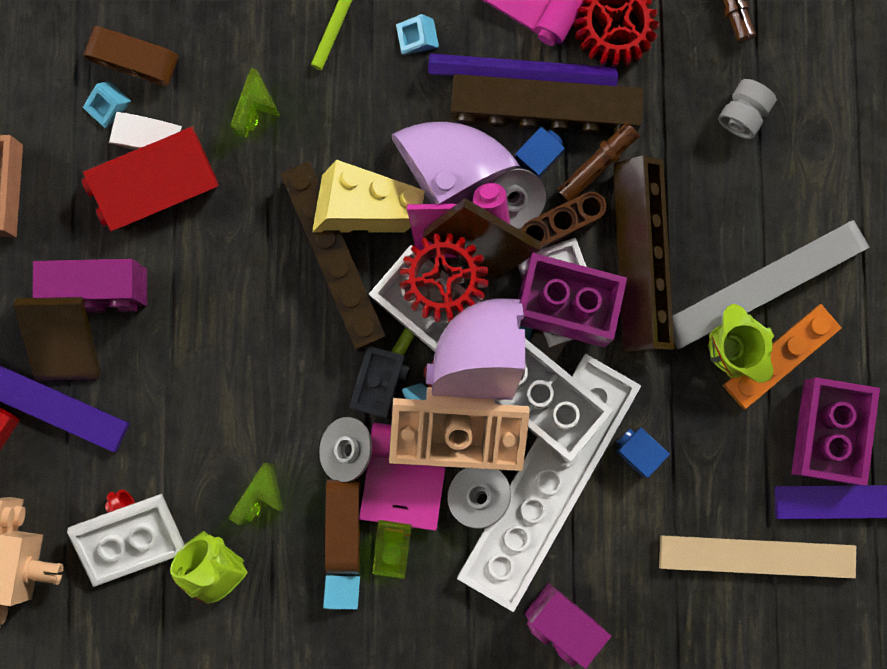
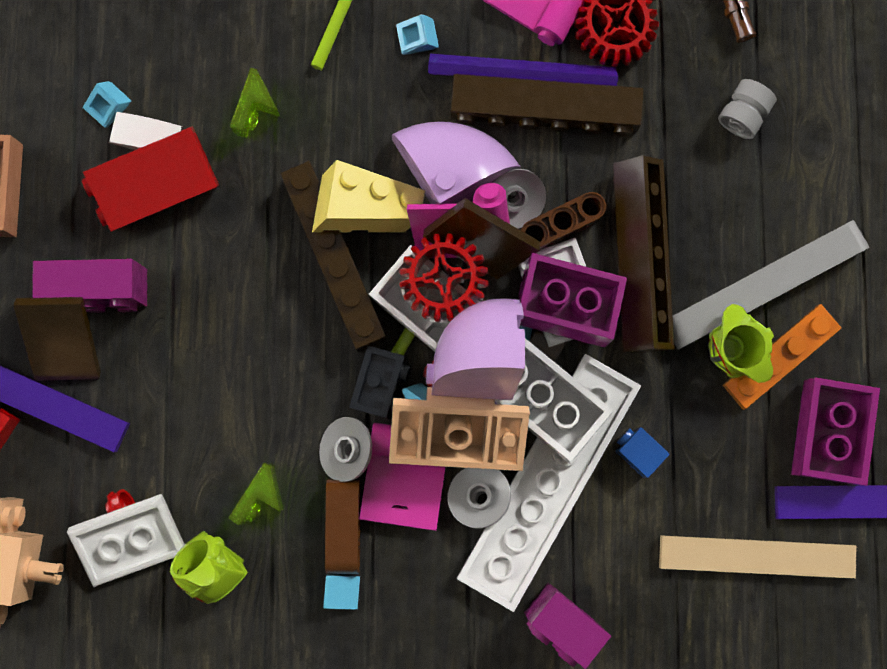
reddish brown beam [83,26,179,87] -> none
clear neon green slope [372,520,412,579] -> none
blue brick [515,127,565,178] -> none
reddish brown pin [557,121,641,201] -> none

